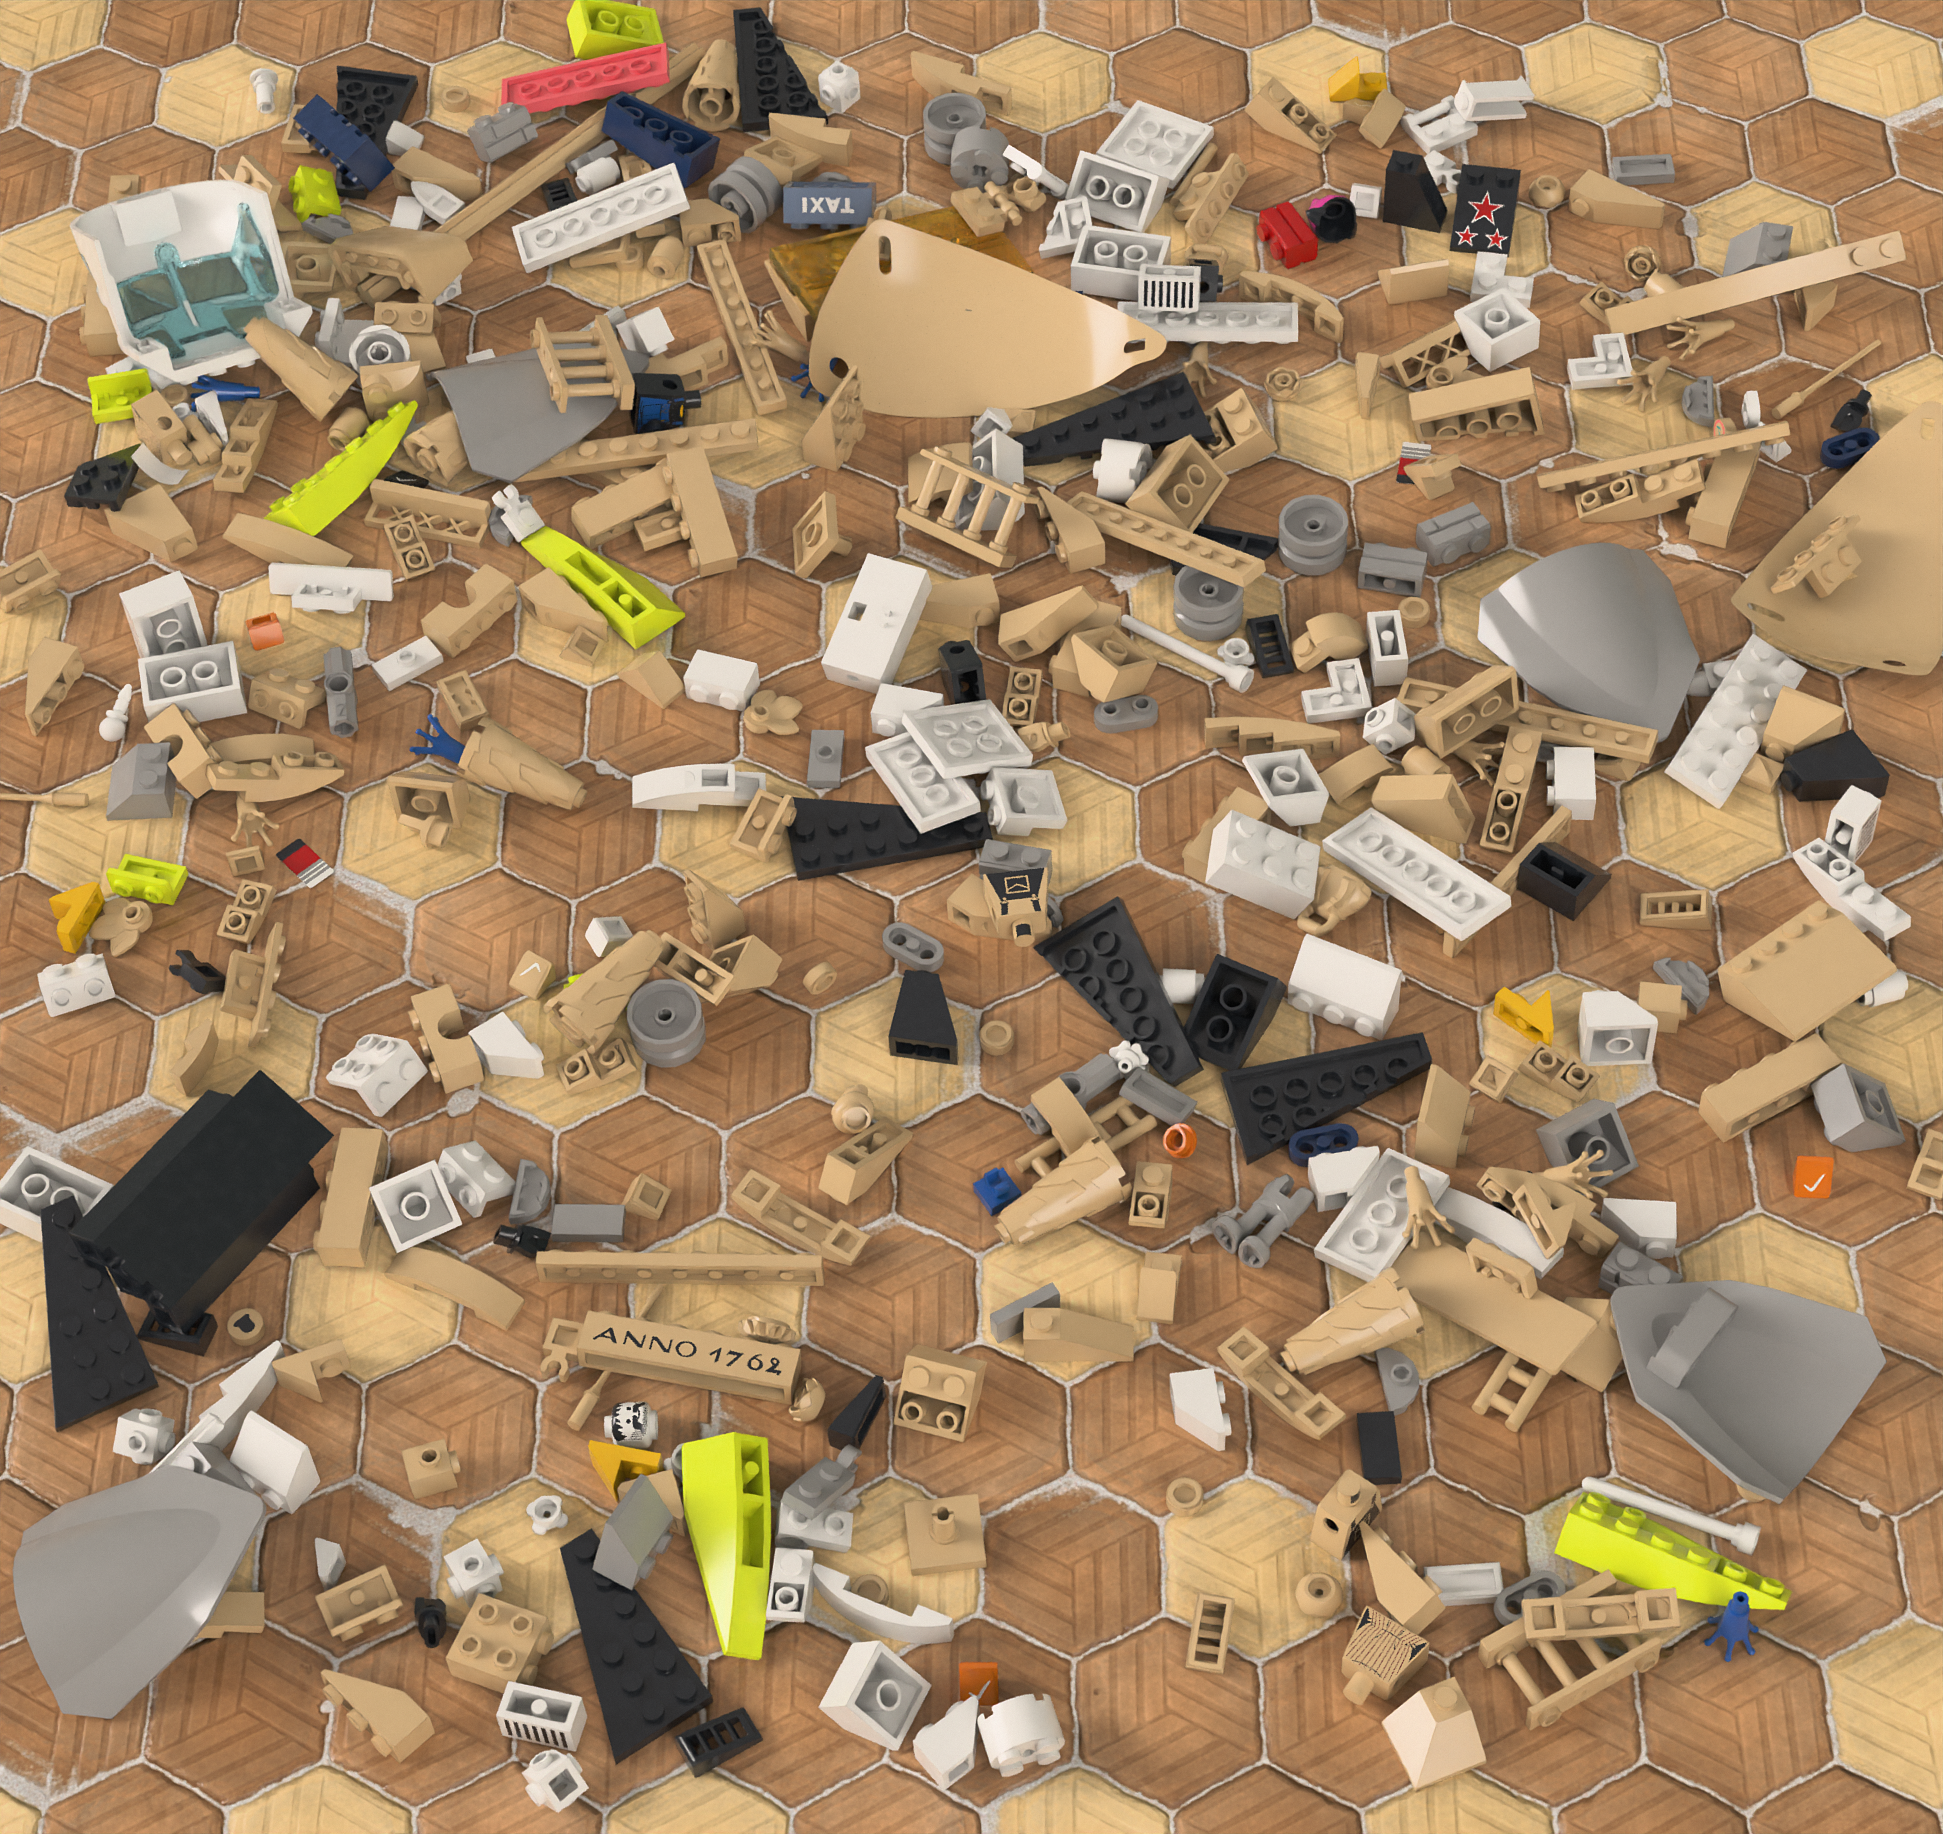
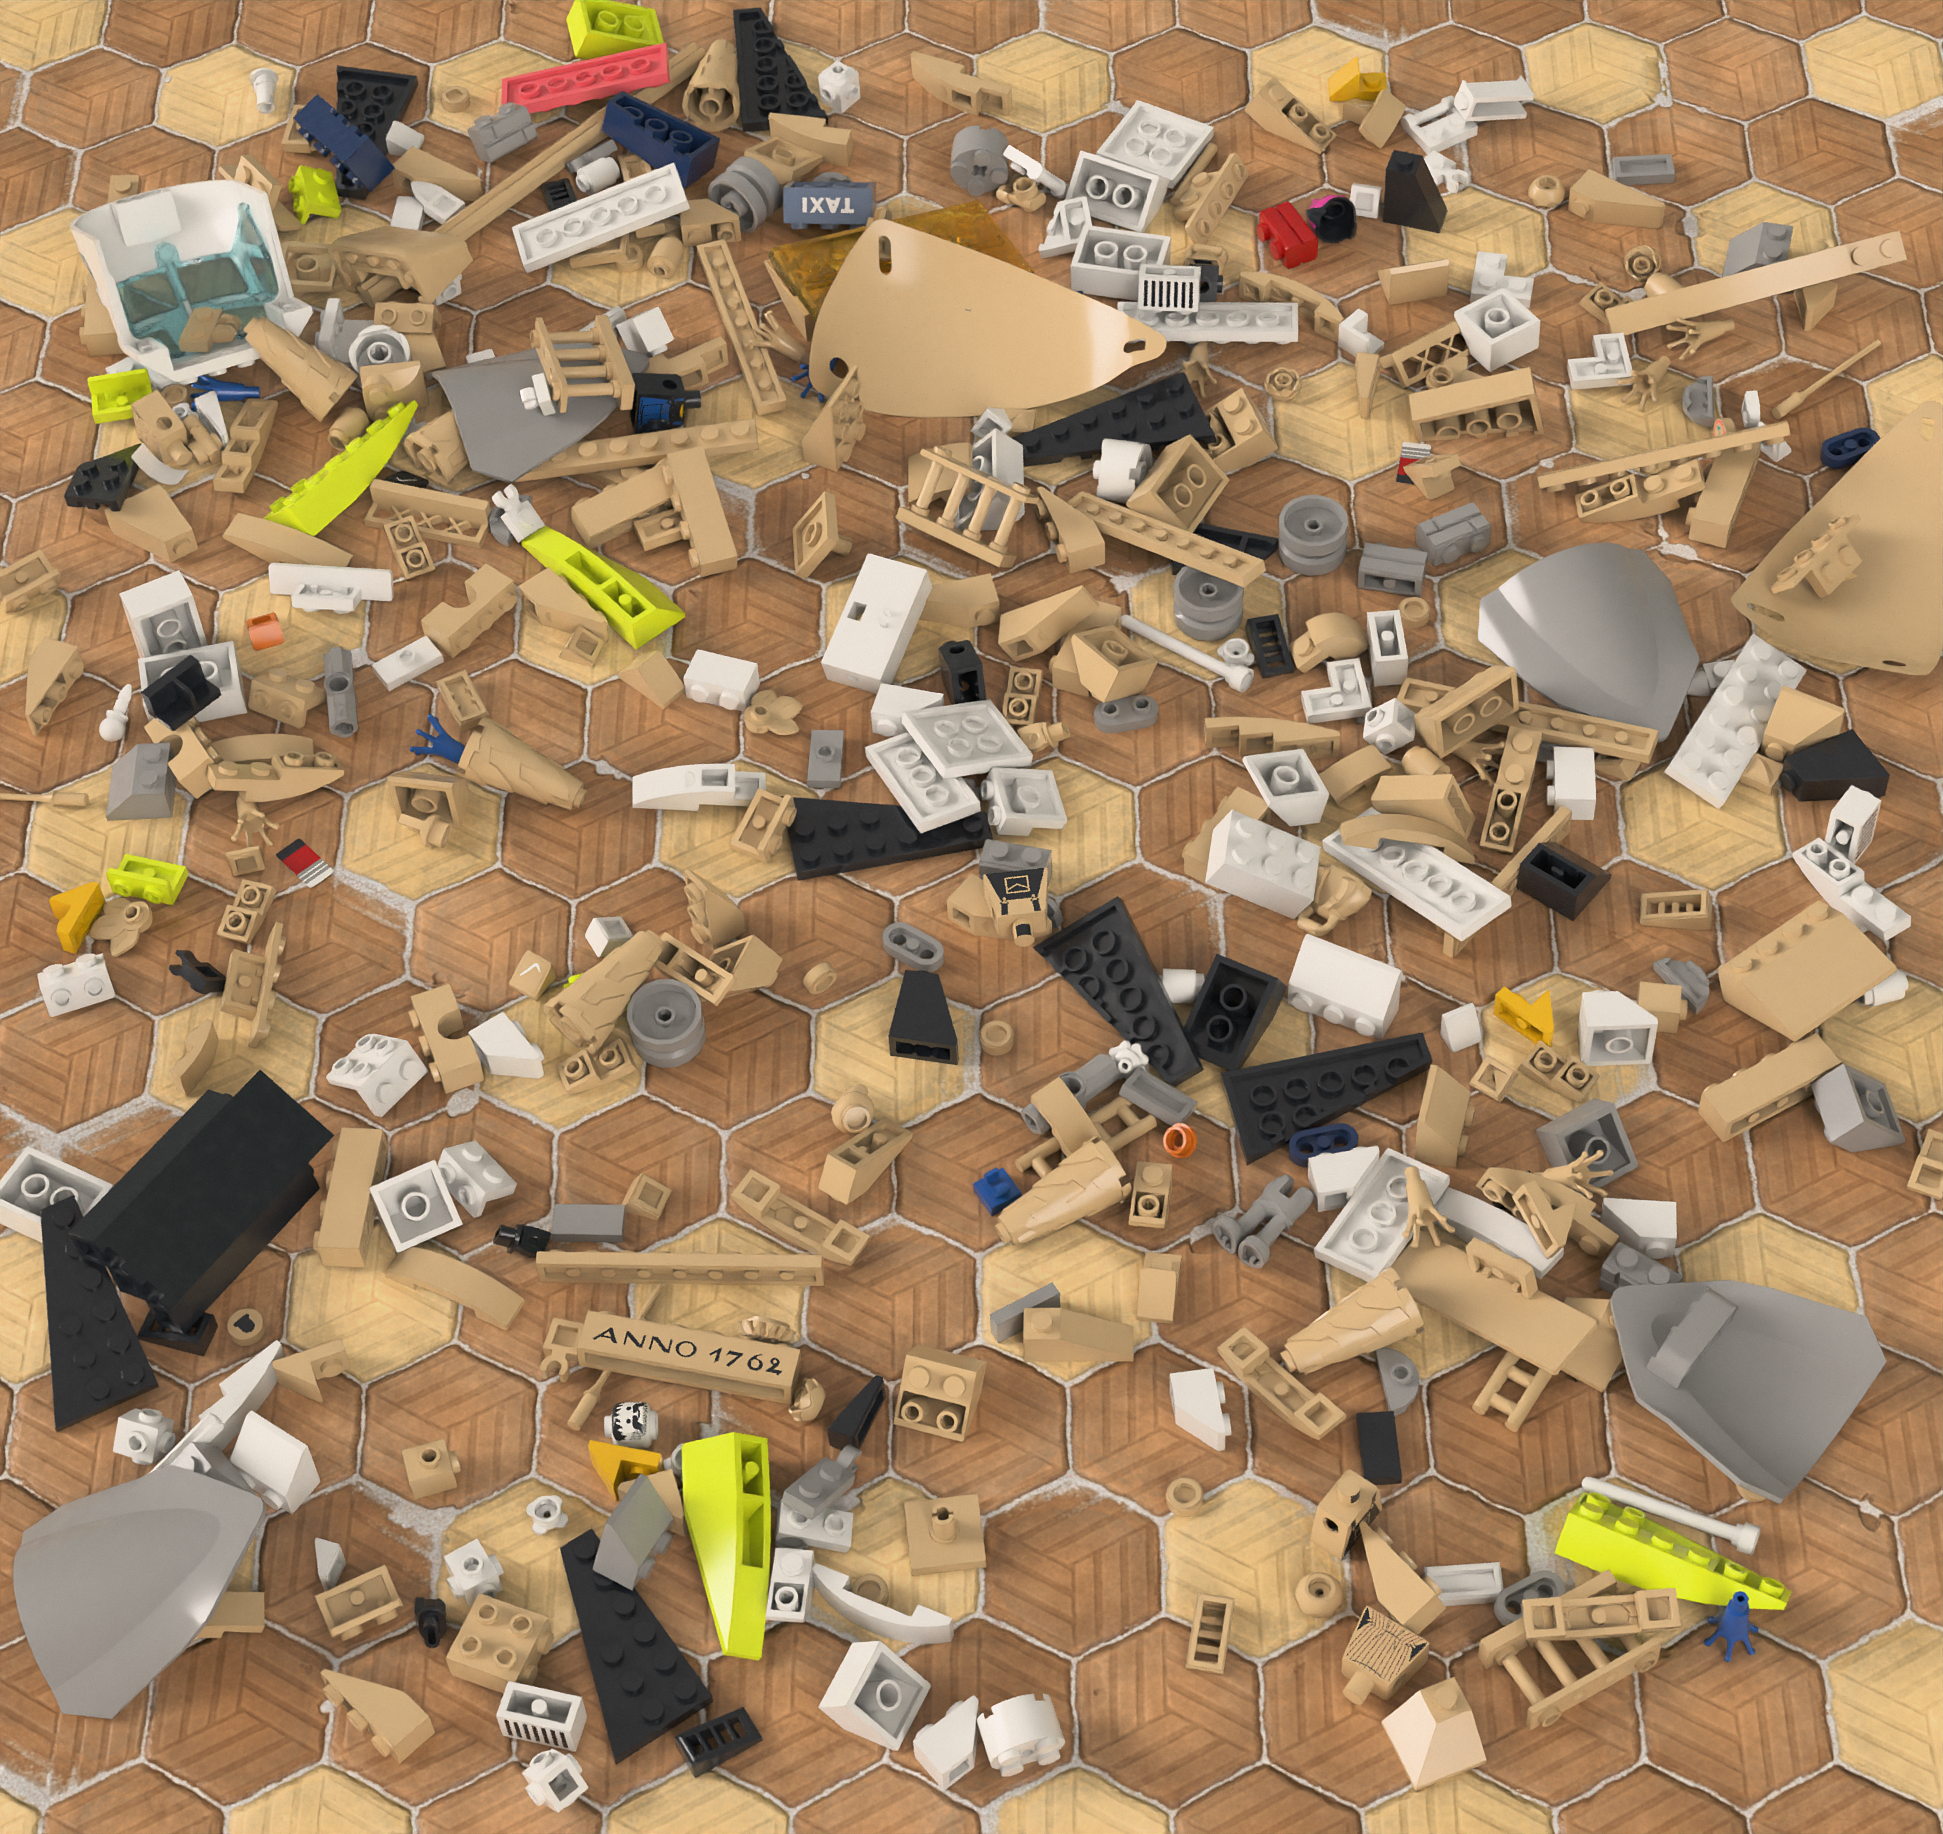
light grey plate [301,214,353,244] -> none
light grey plate [509,1159,551,1224] -> none
light grey wheel [923,93,986,165] -> none
tan plate [950,181,1022,237] -> none
orange slope [959,1662,999,1706] -> none
black slope [1450,164,1521,257] -> none
orange slope [1793,1156,1834,1199] -> none
black piece [1830,389,1872,433] -> none
none -> black panel [141,655,222,731]
none -> tan hinge [178,307,242,352]
none -> white tile [520,373,556,416]
none -> white panel [1338,309,1384,357]
none -> tan slope [1339,814,1475,864]
none -> white slope [1440,1003,1481,1052]

